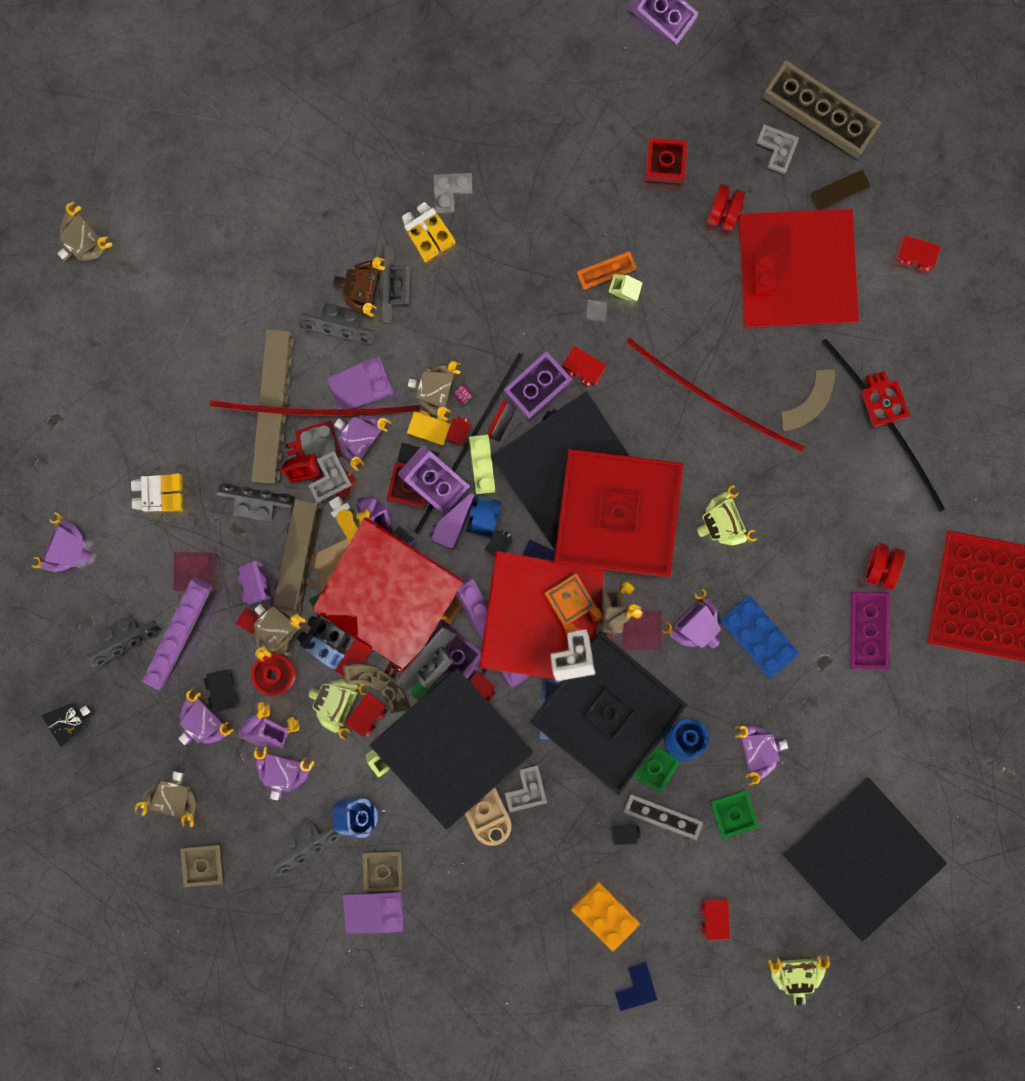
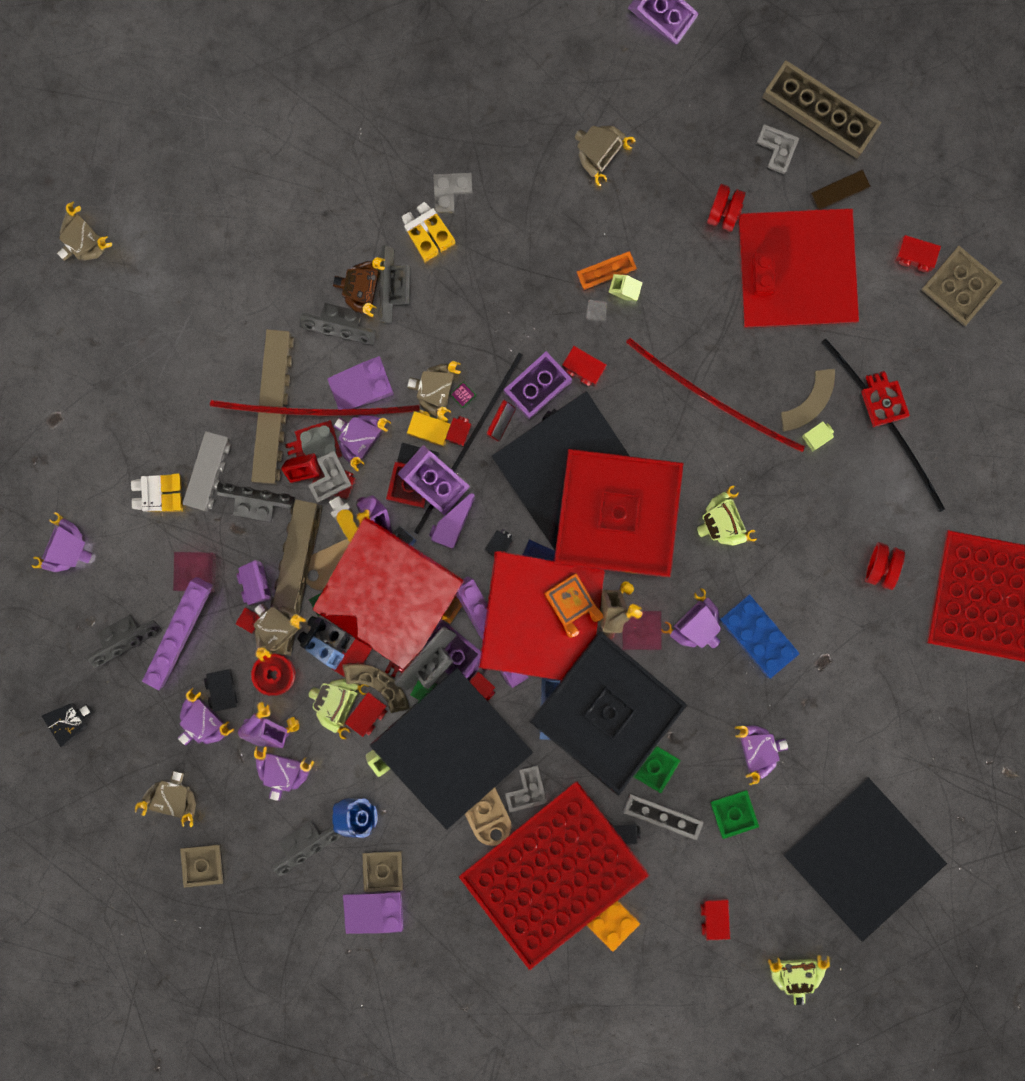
blue brick [466,495,501,538] -> none
yellowish green brick [467,435,495,494] -> none
white brick [551,630,595,681] -> none
clear blue plate [615,962,657,1011] -> none
red brick [645,138,687,184] -> none
blue brick [664,718,709,762] -> none
magenta tile [850,592,890,669] -> none
none -> light grey brick [183,431,231,512]
none -> red plate [459,782,650,970]
none -> dark tan torso [575,126,635,186]
none -> yellowish green brick [802,422,834,452]
none -> dark tan plate [921,246,1003,326]

